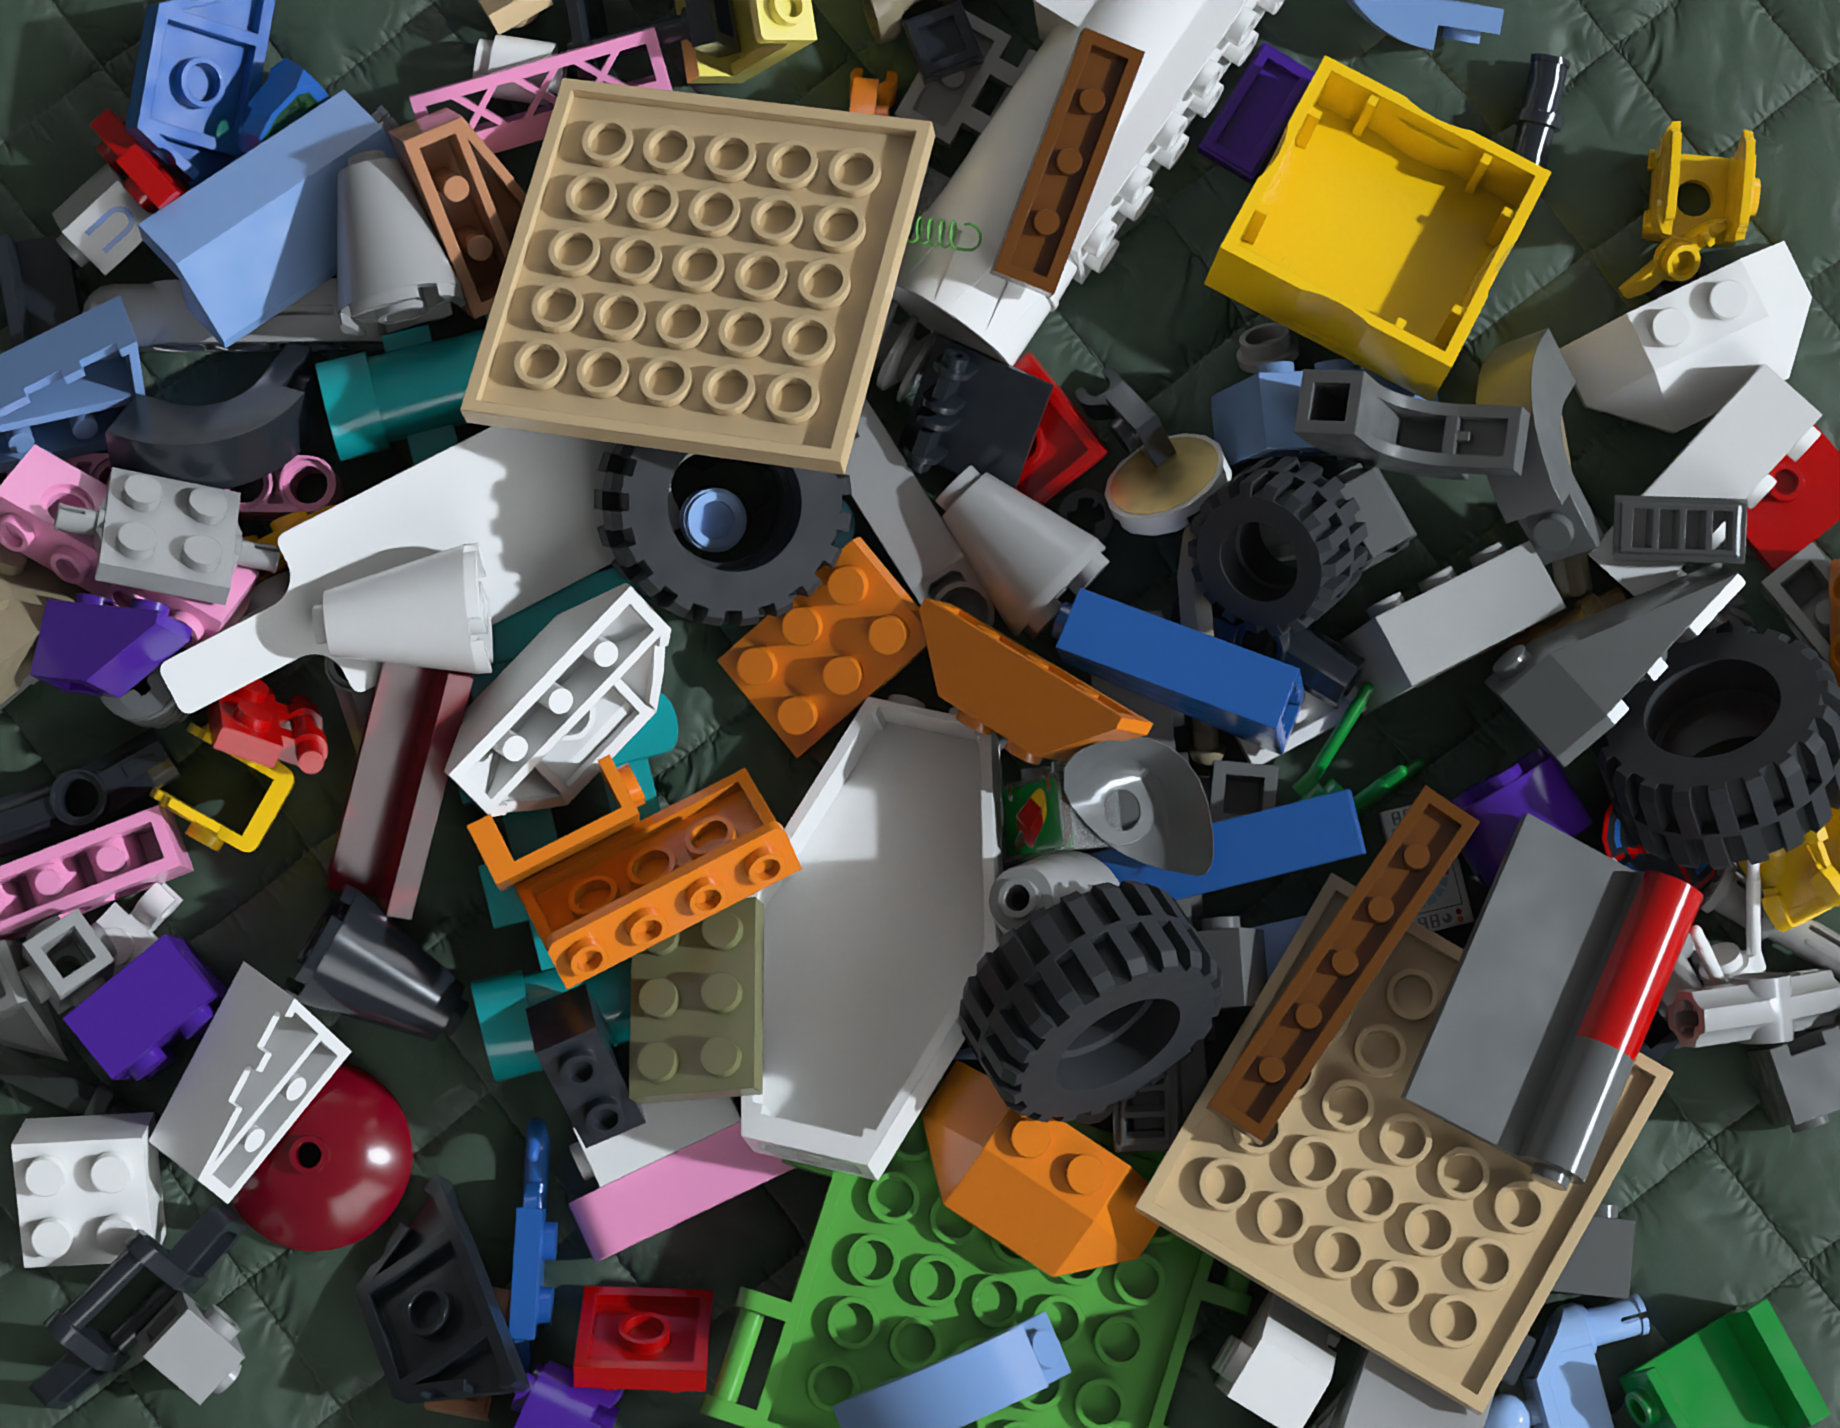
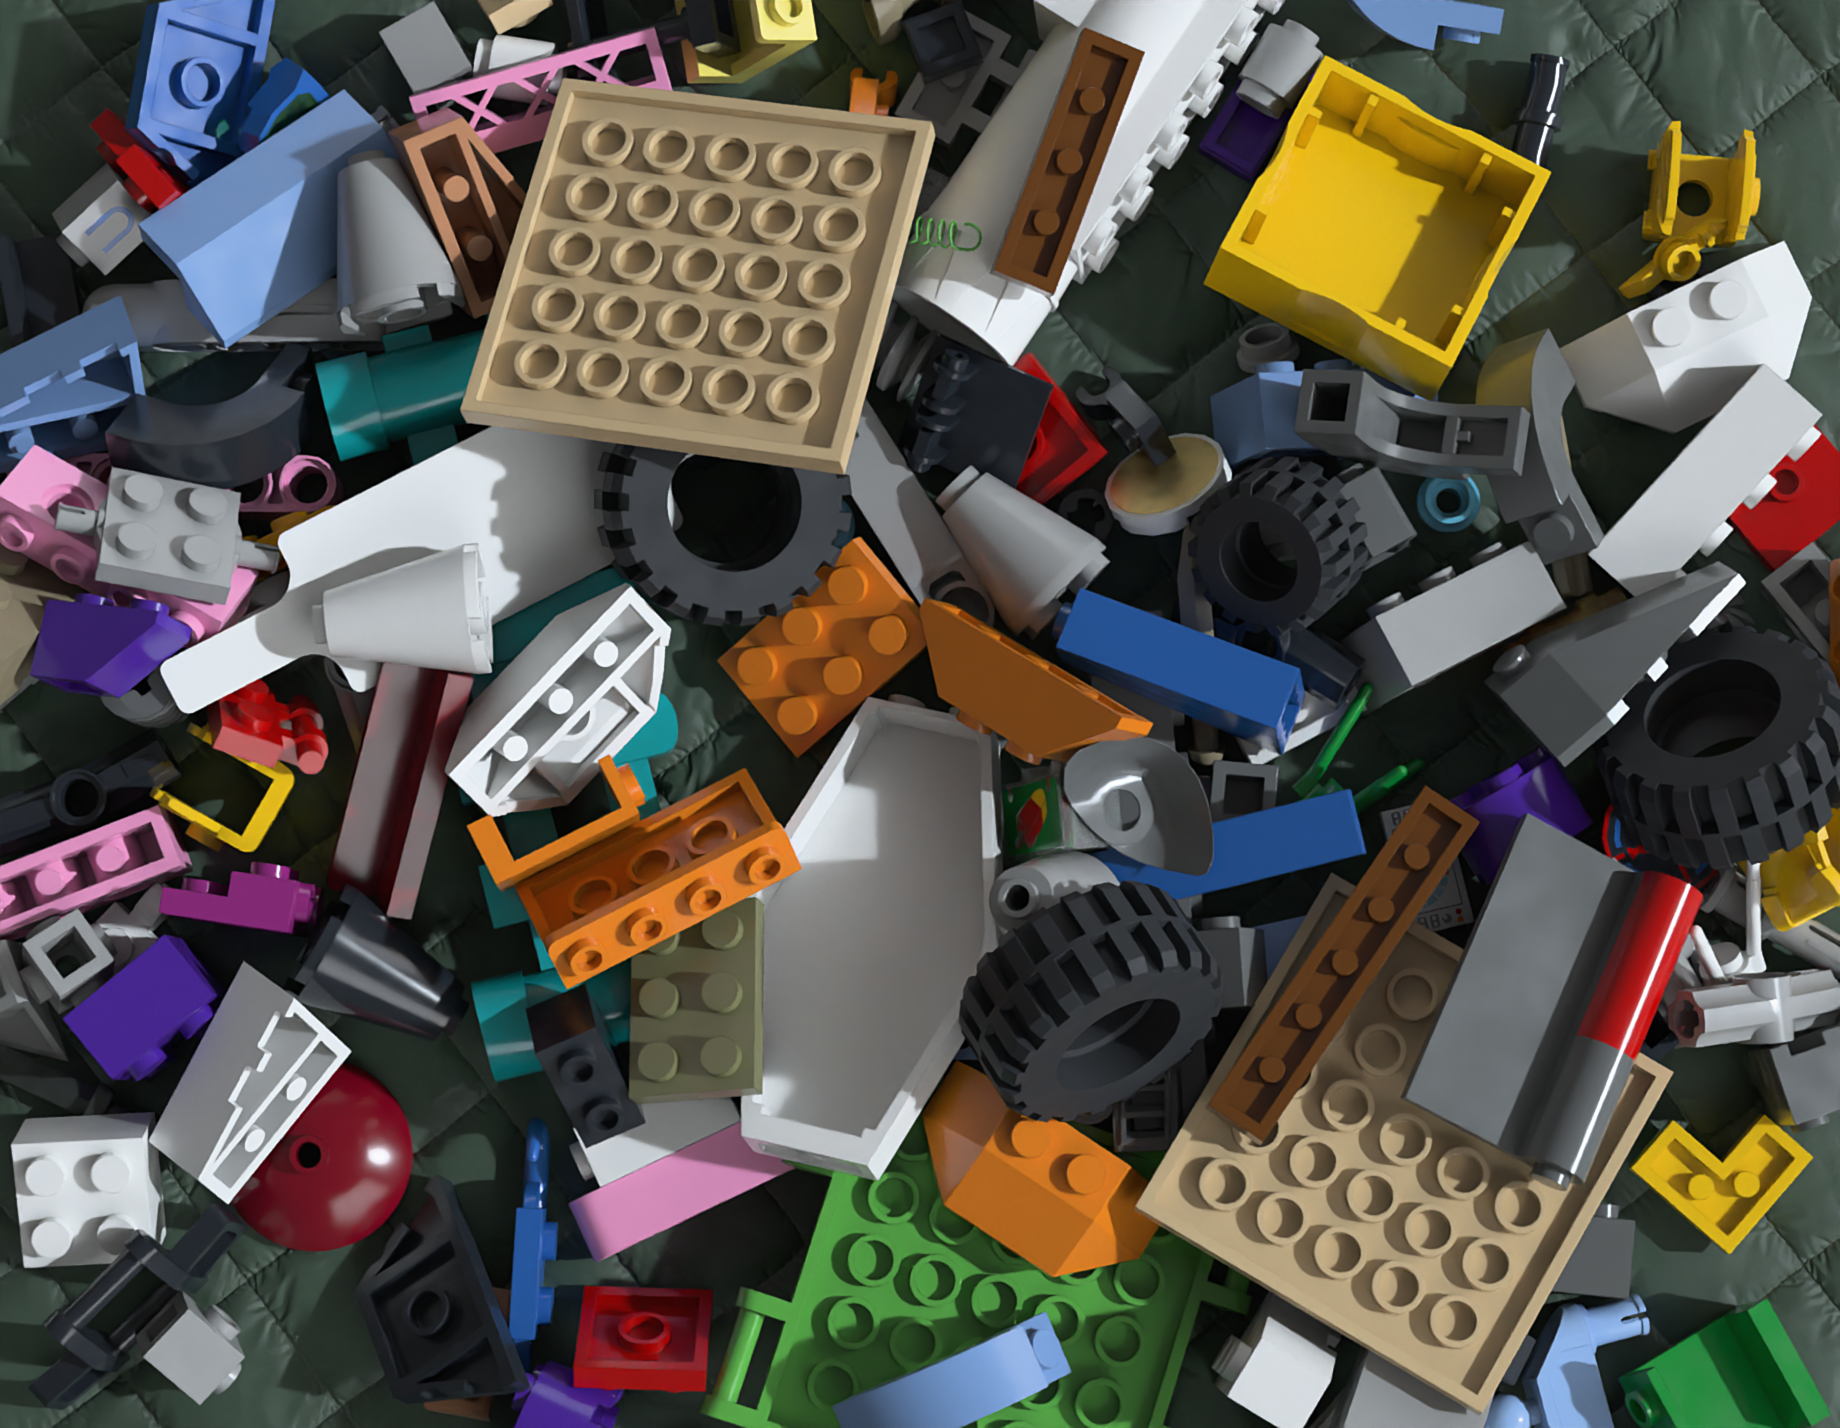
light blue tile [679,487,747,552] -> none
dark grey slope [1612,495,1747,564] -> none
none -> magenta plate [159,862,324,938]
none -> light grey brick [379,1,473,110]
none -> light grey brick [1236,19,1324,119]
none -> medium azure plate [1416,477,1480,534]
none -> yellow plate [1628,1114,1813,1255]

